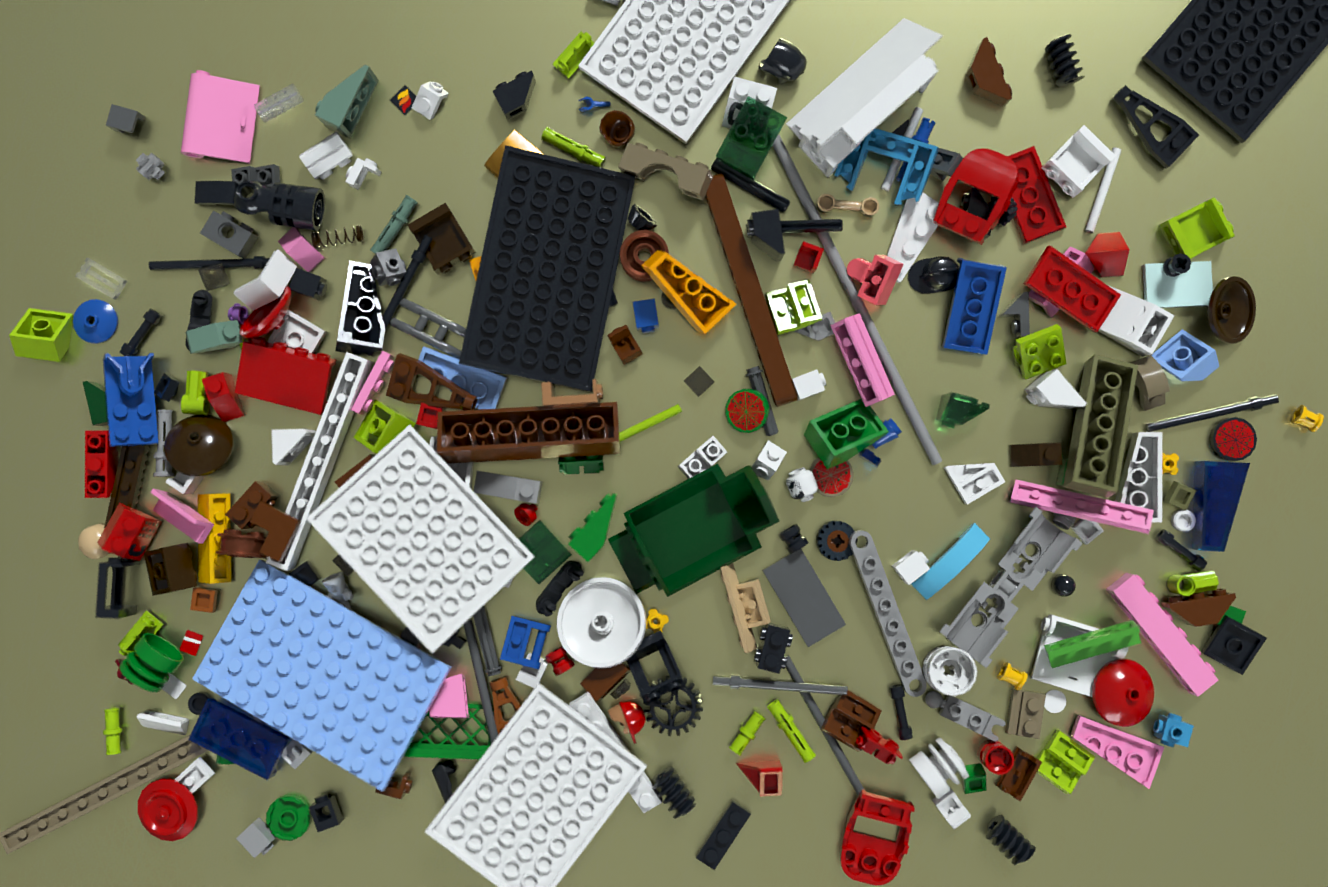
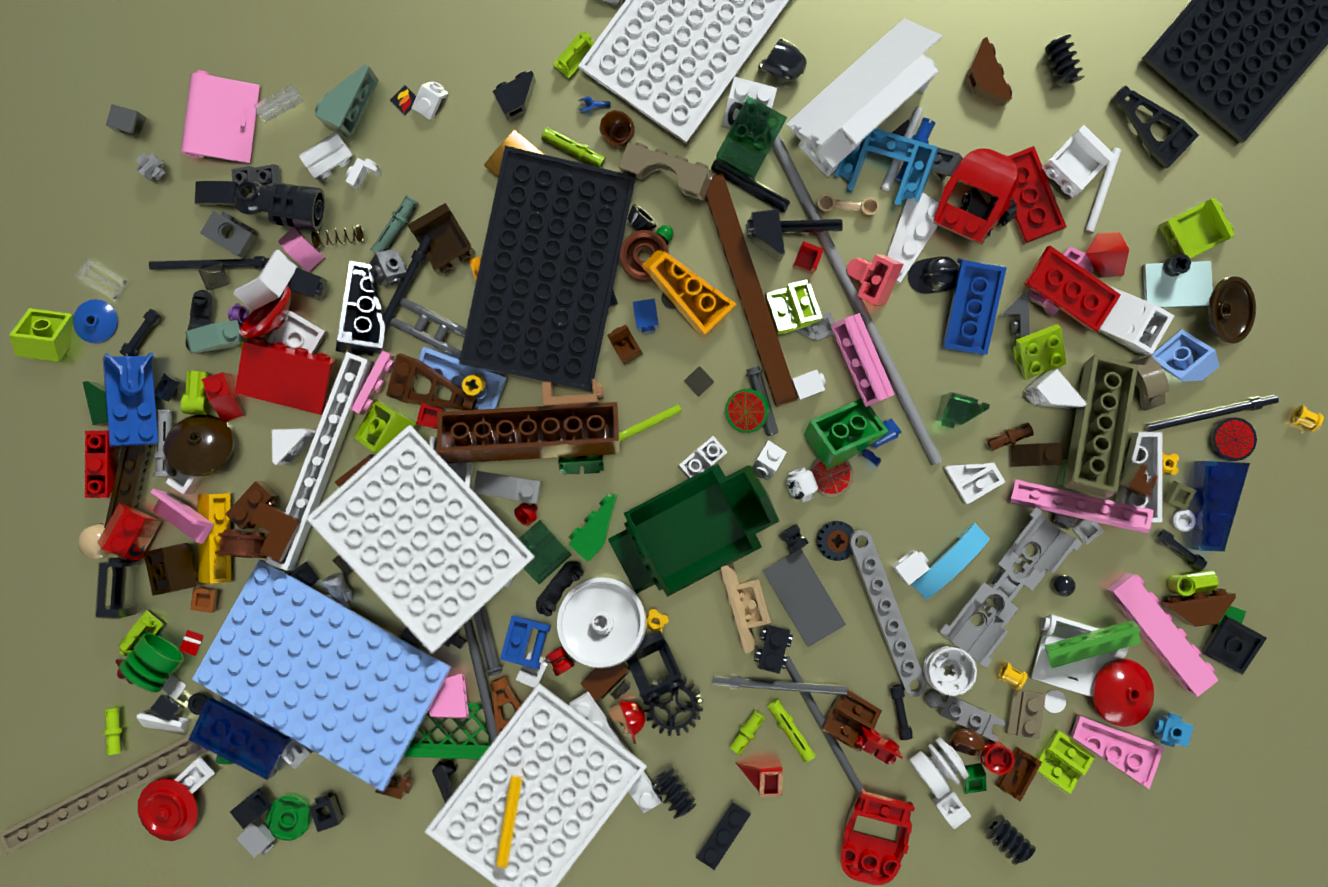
none -> black slope [150,695,184,721]
none -> black brick [230,788,272,829]
none -> yellow bush [462,374,486,396]
none -> yellow axle [496,775,523,868]
none -> green hinge [655,225,674,245]
none -> reddish brown hair [948,729,985,756]
none -> reddish brown pin [986,422,1034,451]
none -> reddish brown hinge [1119,464,1157,497]

